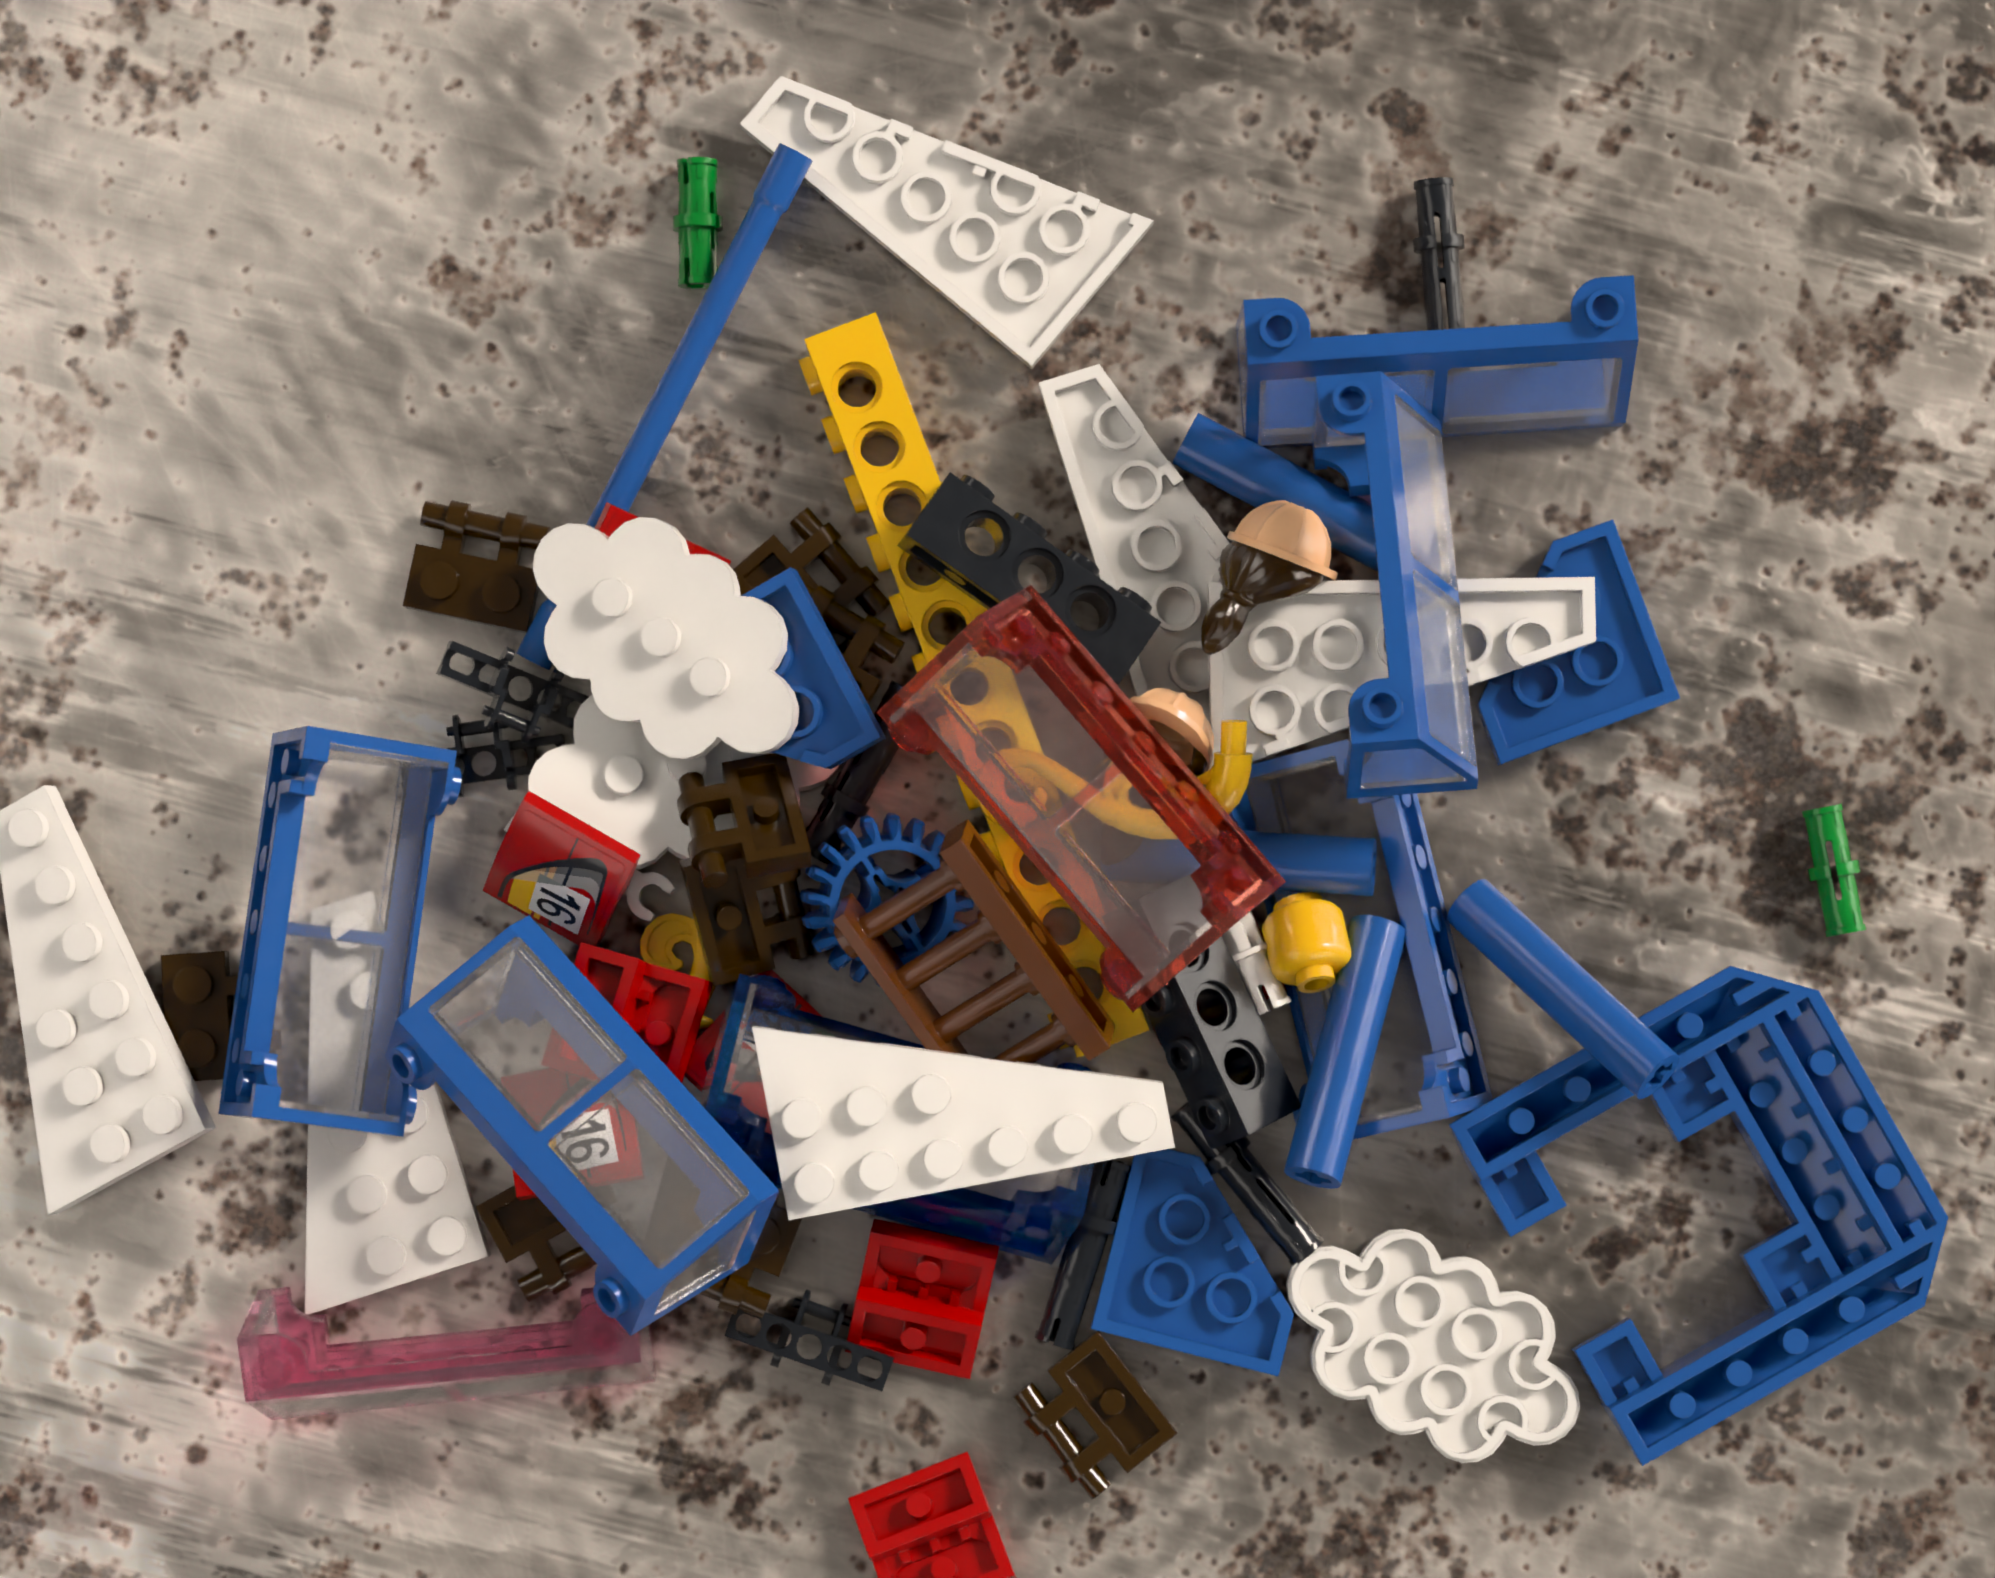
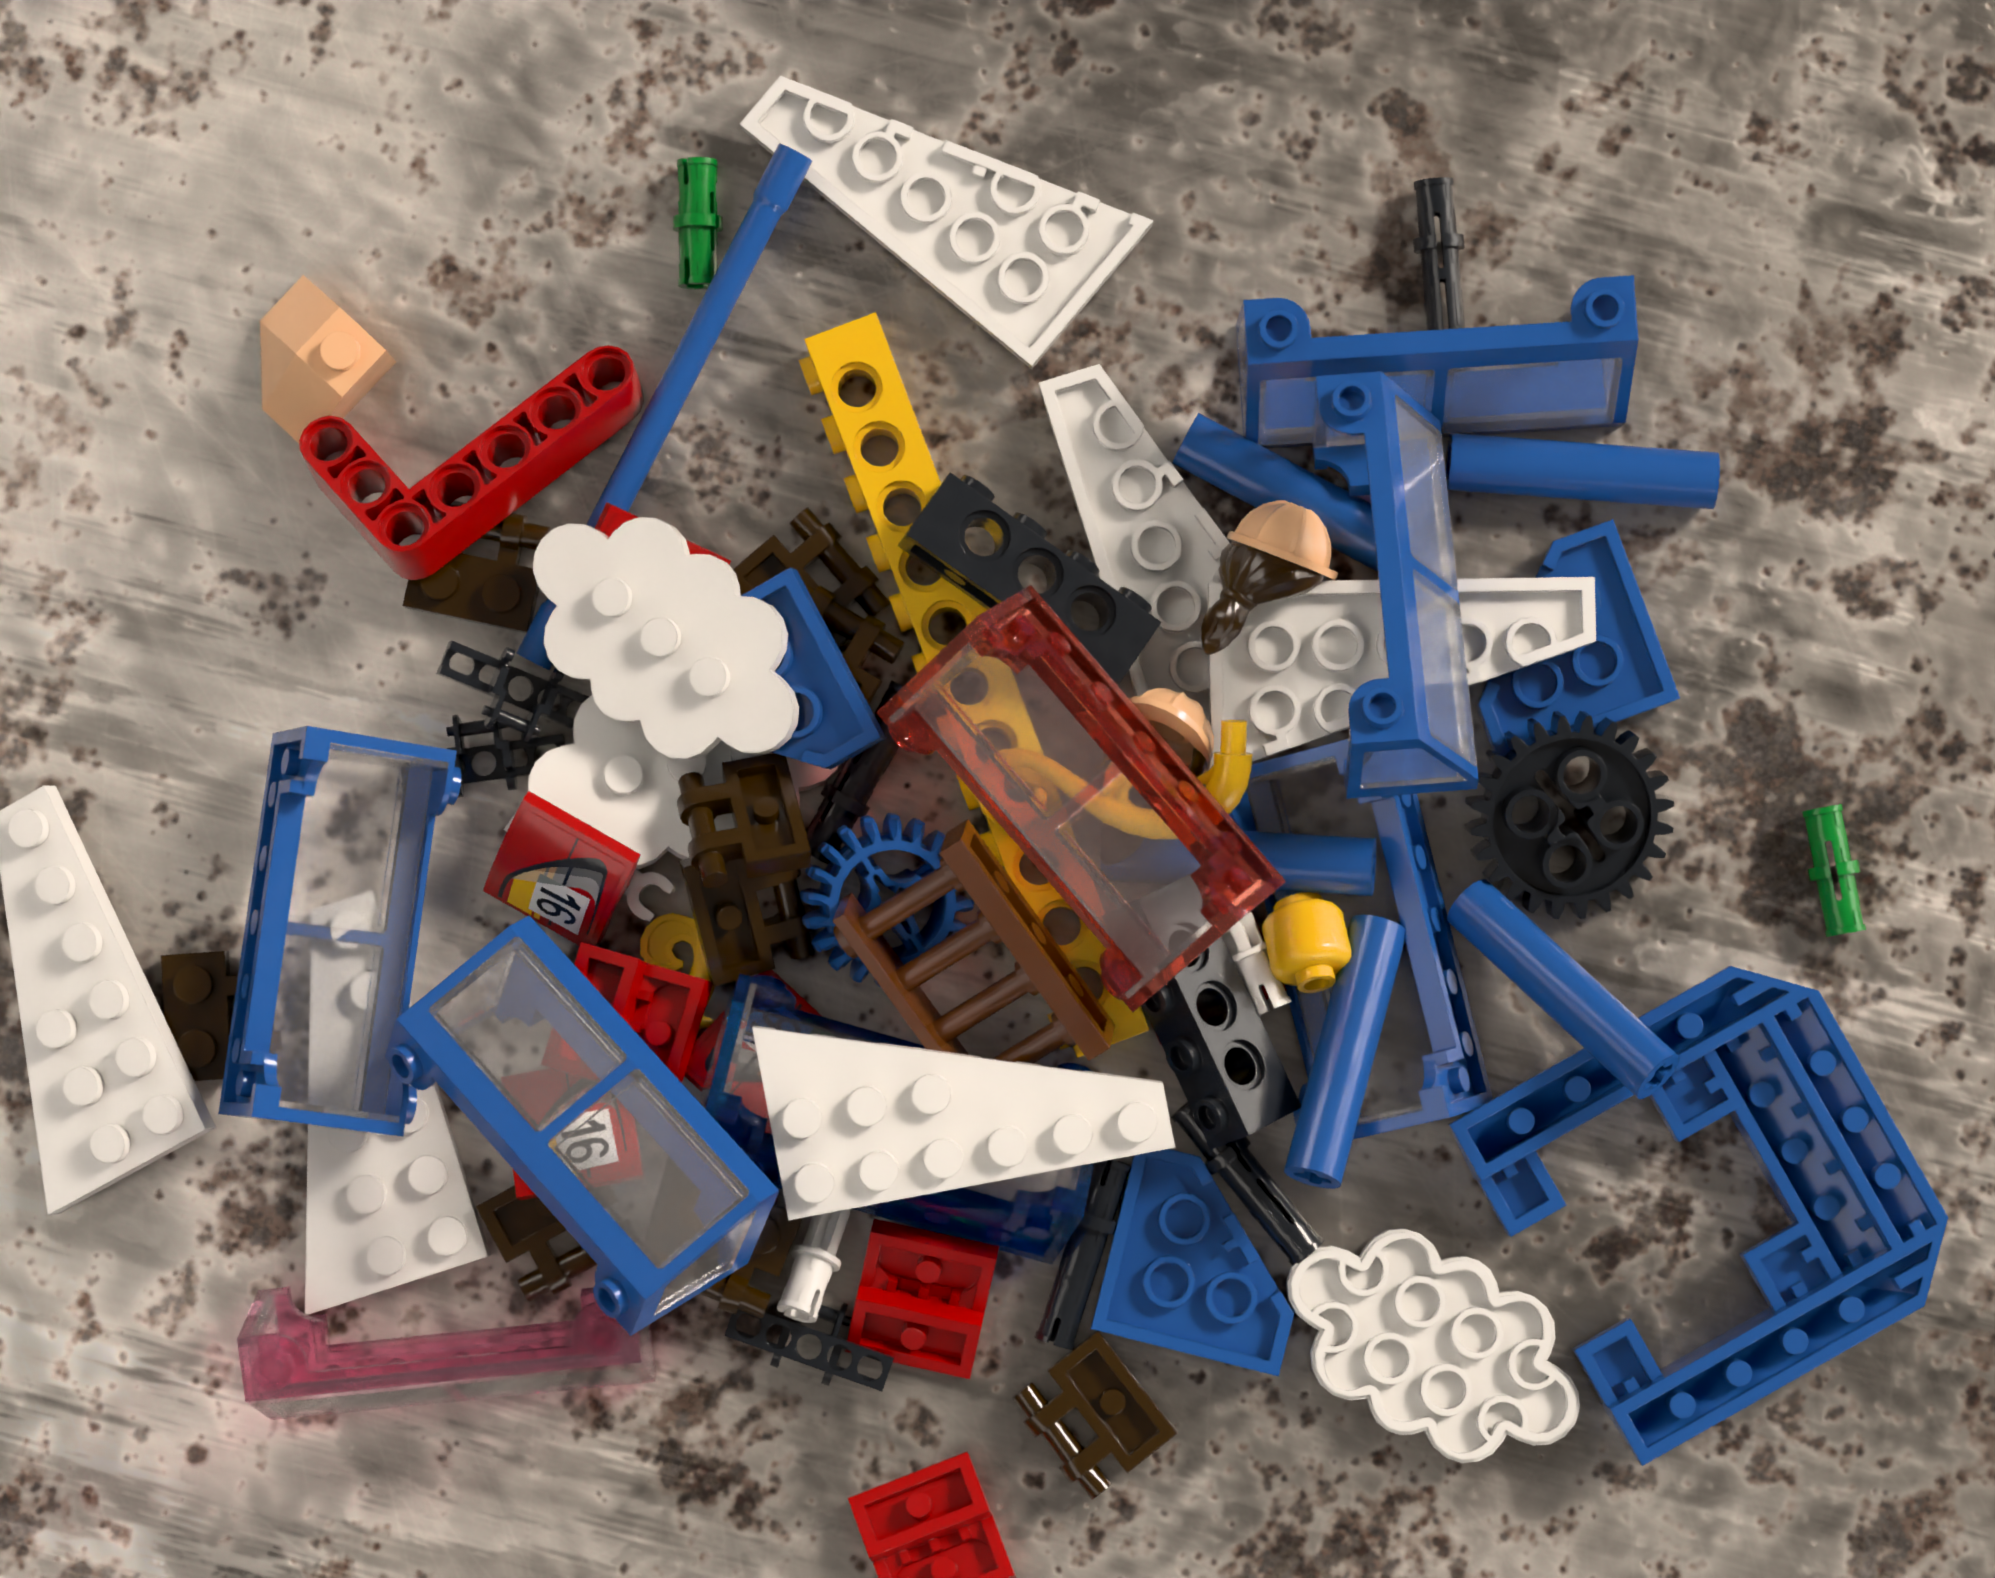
none -> light nougat slope [260,275,396,443]
none -> red beam [299,345,644,580]
none -> white axle [777,1209,851,1323]
none -> blue piece [1445,433,1720,509]
none -> black gear [1464,711,1674,919]

